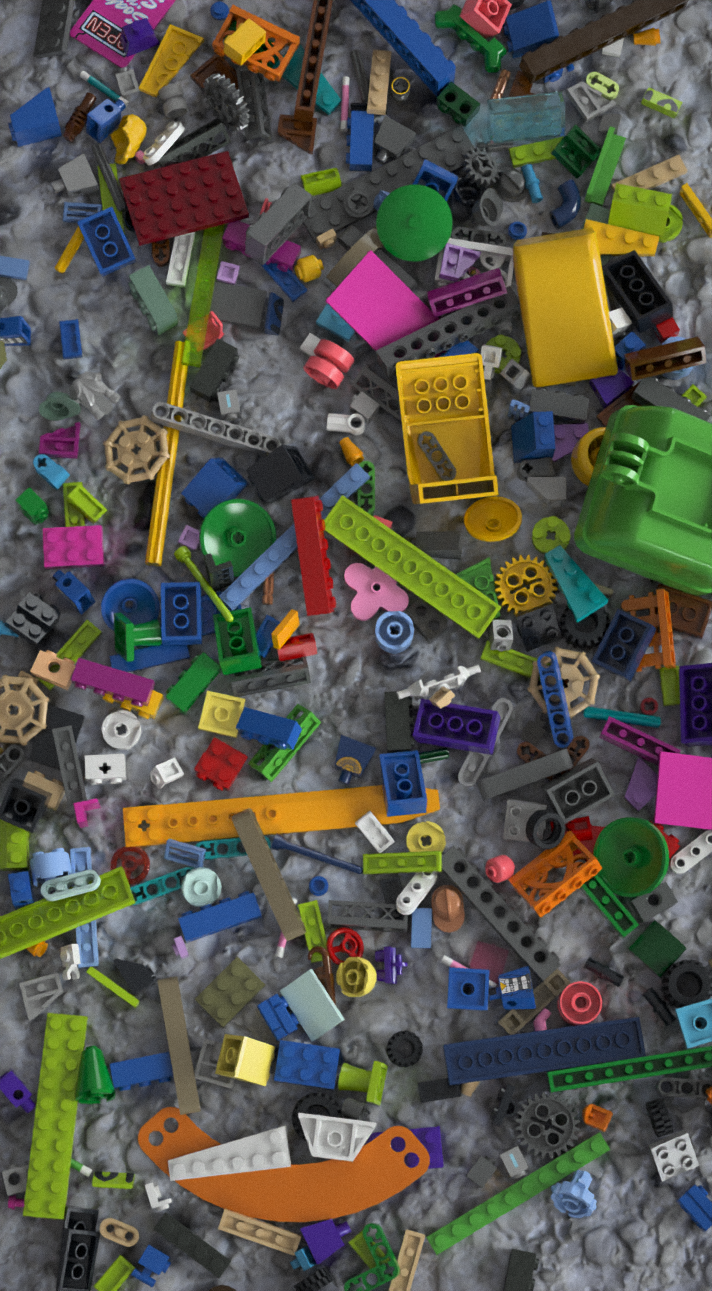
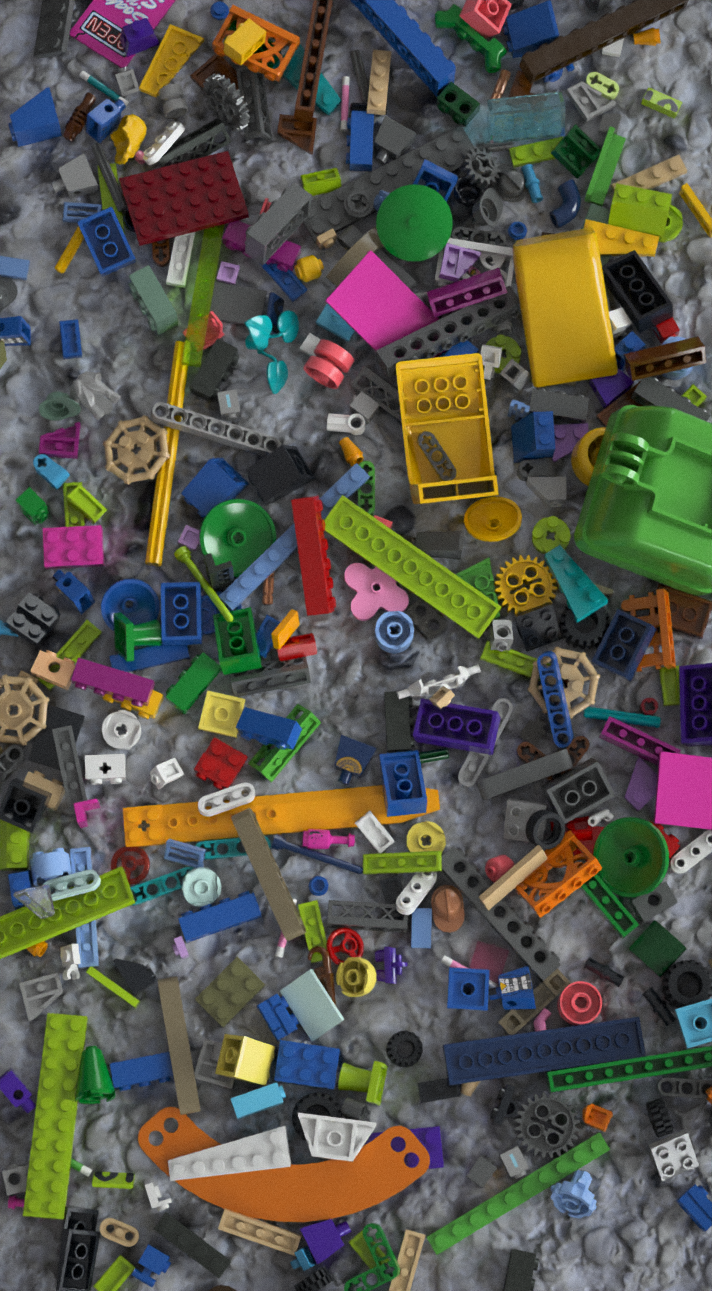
dark grey wheel [391,77,410,102] -> none
none -> clear slope [13,885,55,919]
none -> white plate [198,782,255,817]
none -> medium azure brick [231,1082,286,1120]
none -> teal plant [244,310,299,394]
none -> dark pink piece [302,829,355,849]
none -> tan tile [479,845,548,911]
none -> white arm [588,809,614,826]

